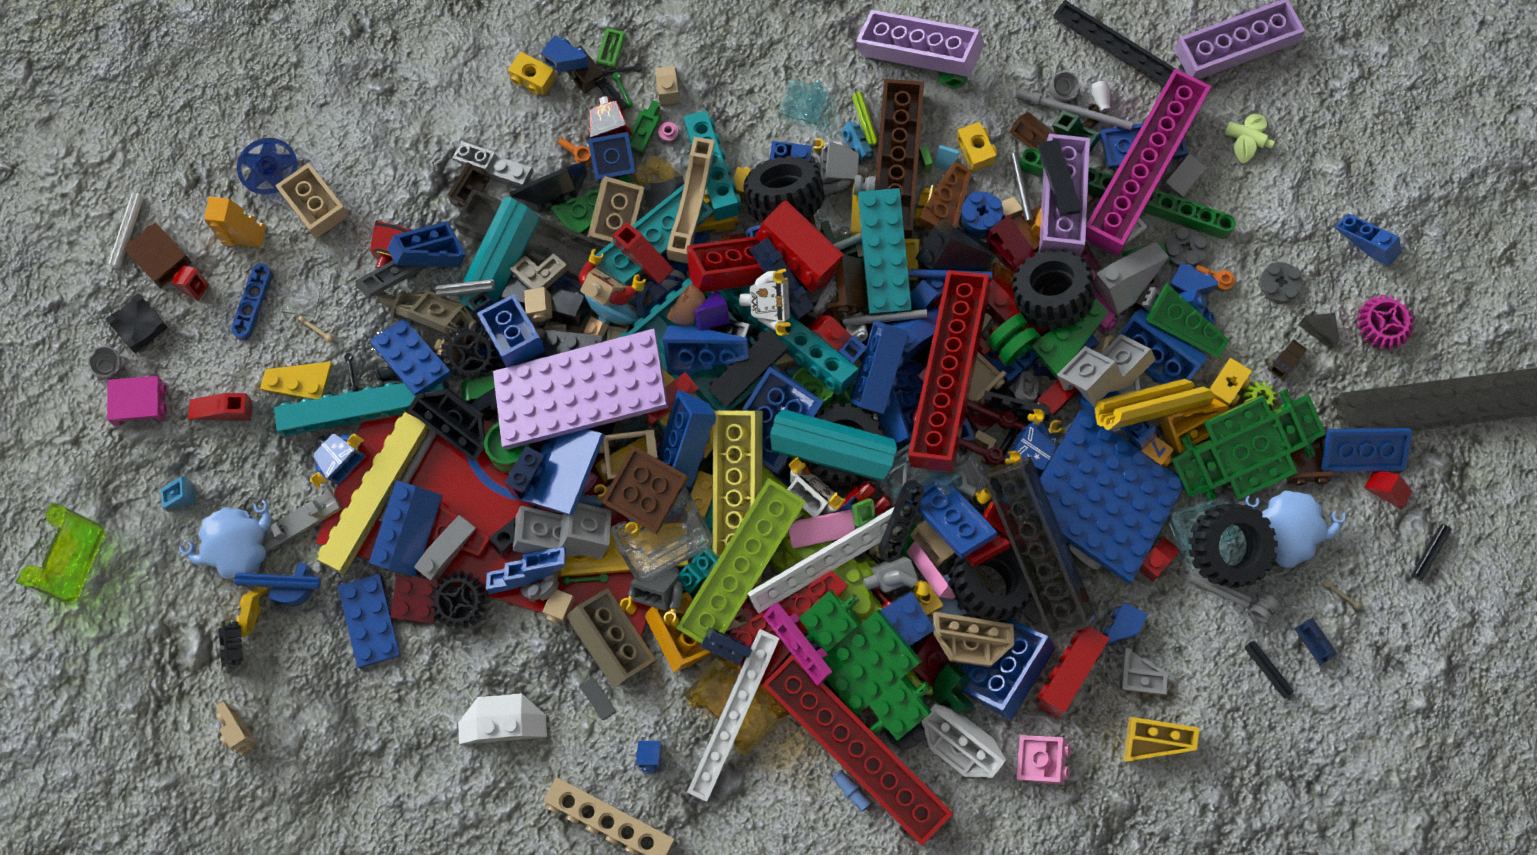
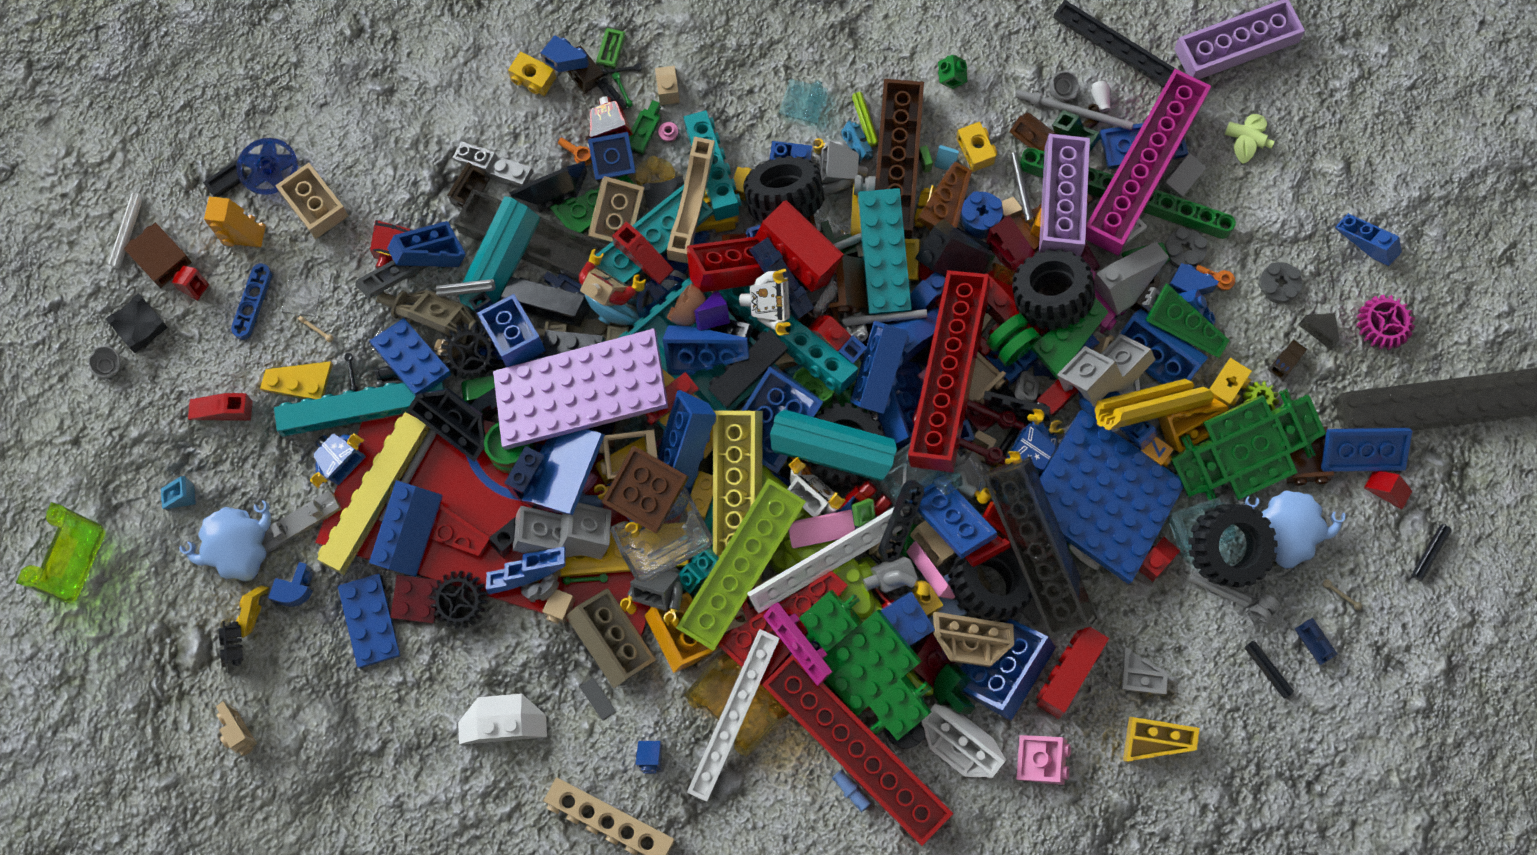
dark pink panel [107,376,167,426] -> none
blue axle [234,573,321,589] -> none
light grey slope [414,515,476,580] -> none
dark tan plate [510,253,569,289] -> none
tan brick [524,287,553,322] -> none
light nougat plate [583,317,609,336] -> none
dark blue bracket [701,627,752,665] -> none
lavender brick [856,10,985,77] -> none
blue bar [908,269,992,280] -> none
black tile [1037,139,1082,217] -> none
blue slope [1103,602,1148,646] -> none
none -> black tile [203,160,249,197]

